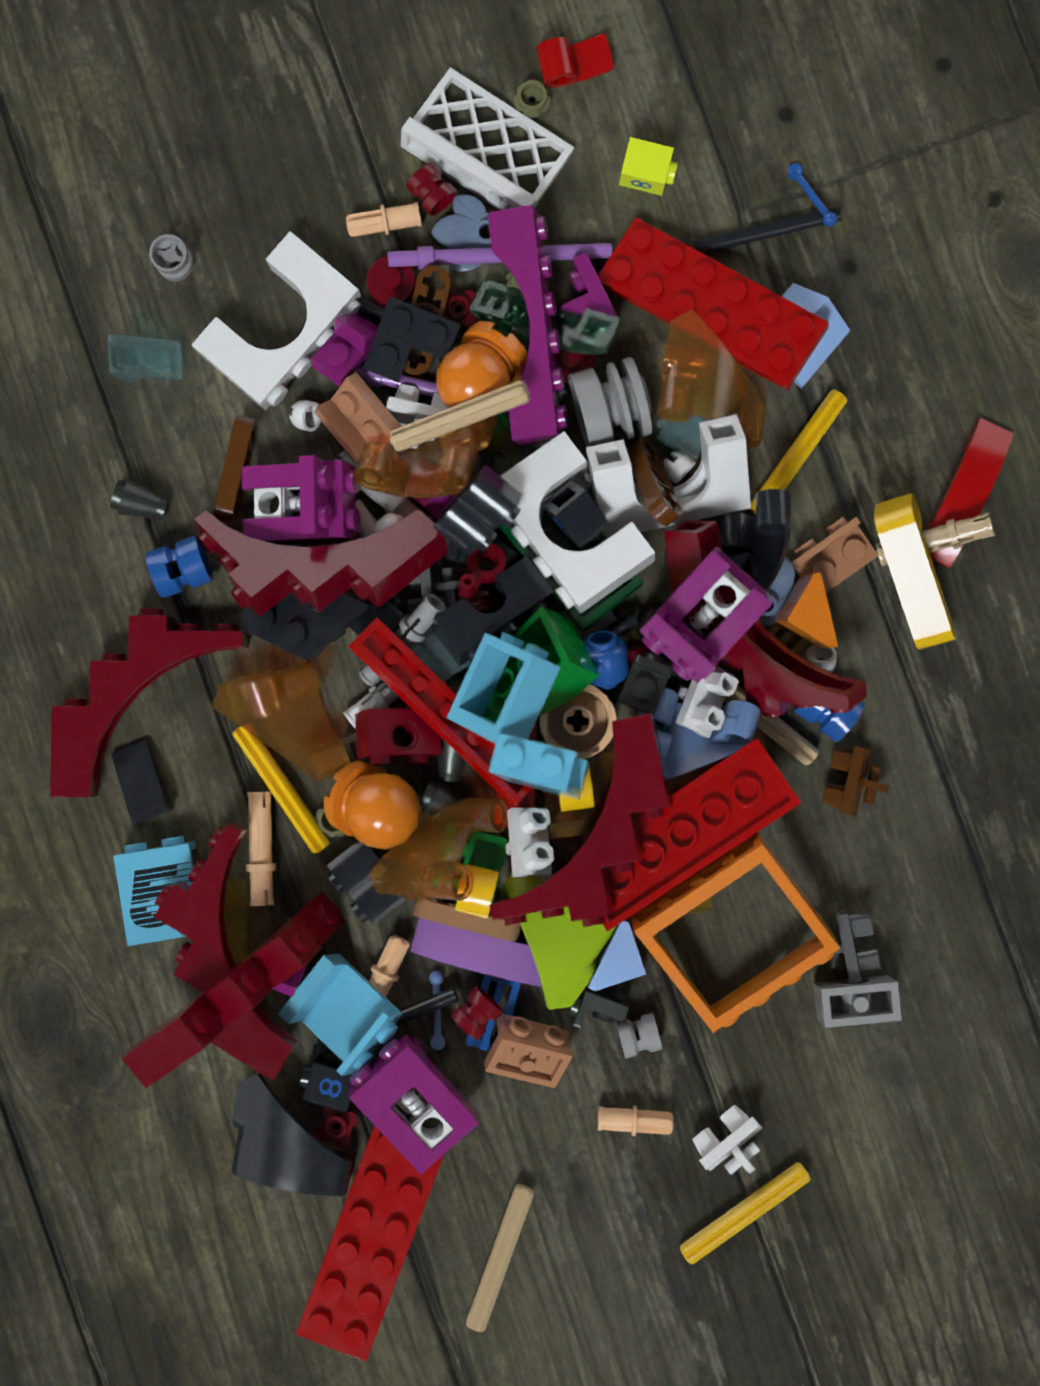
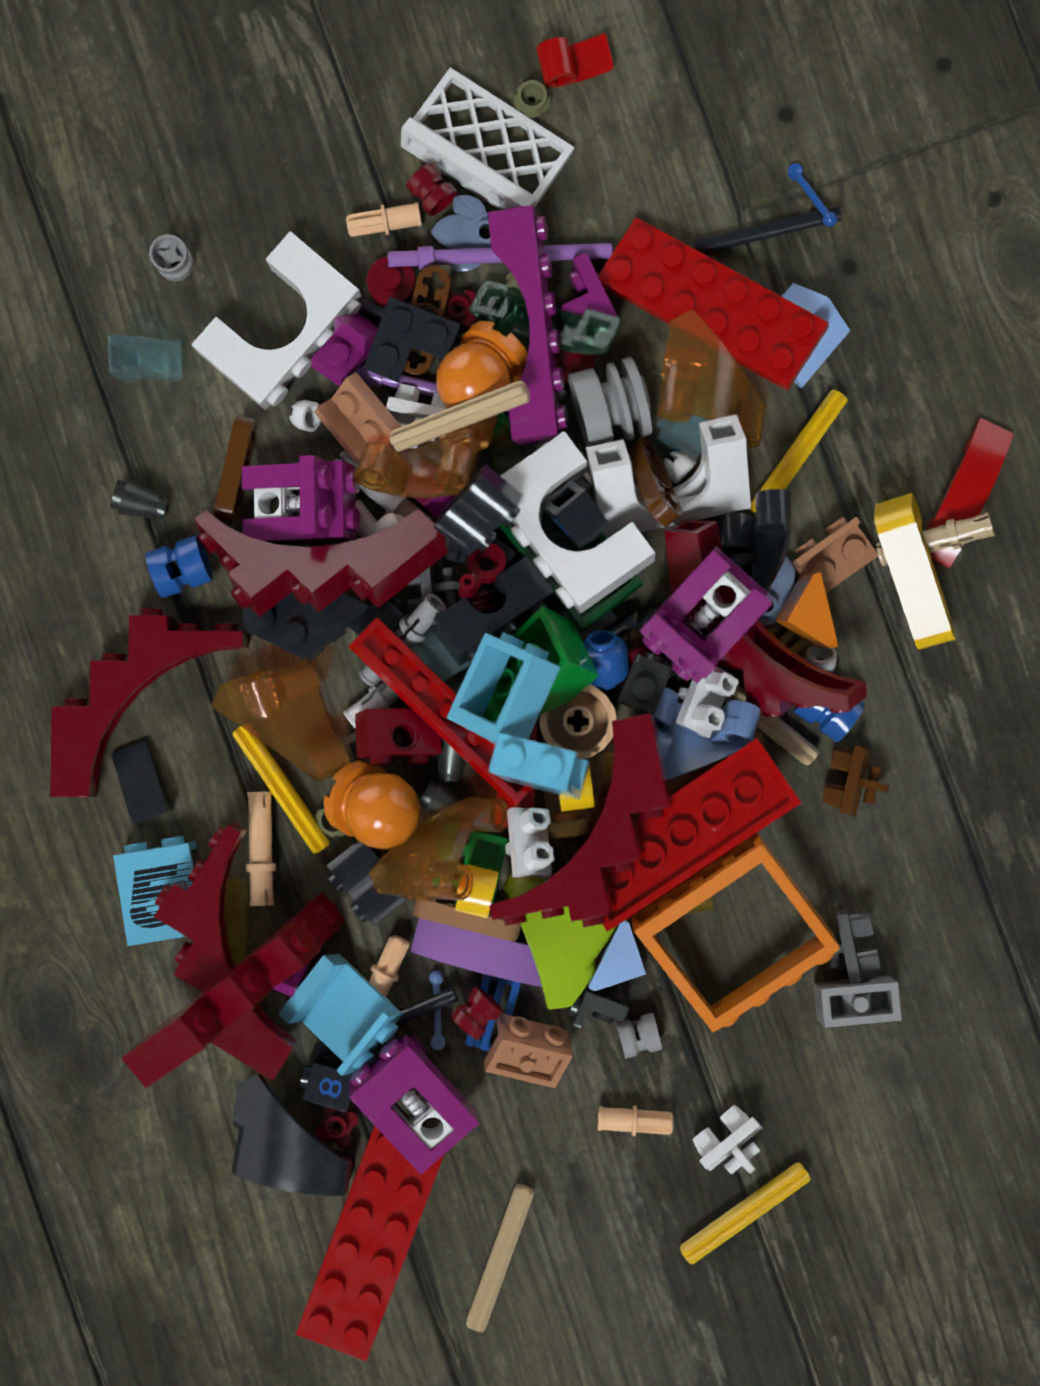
neon yellow brick [619,137,678,196] -> none

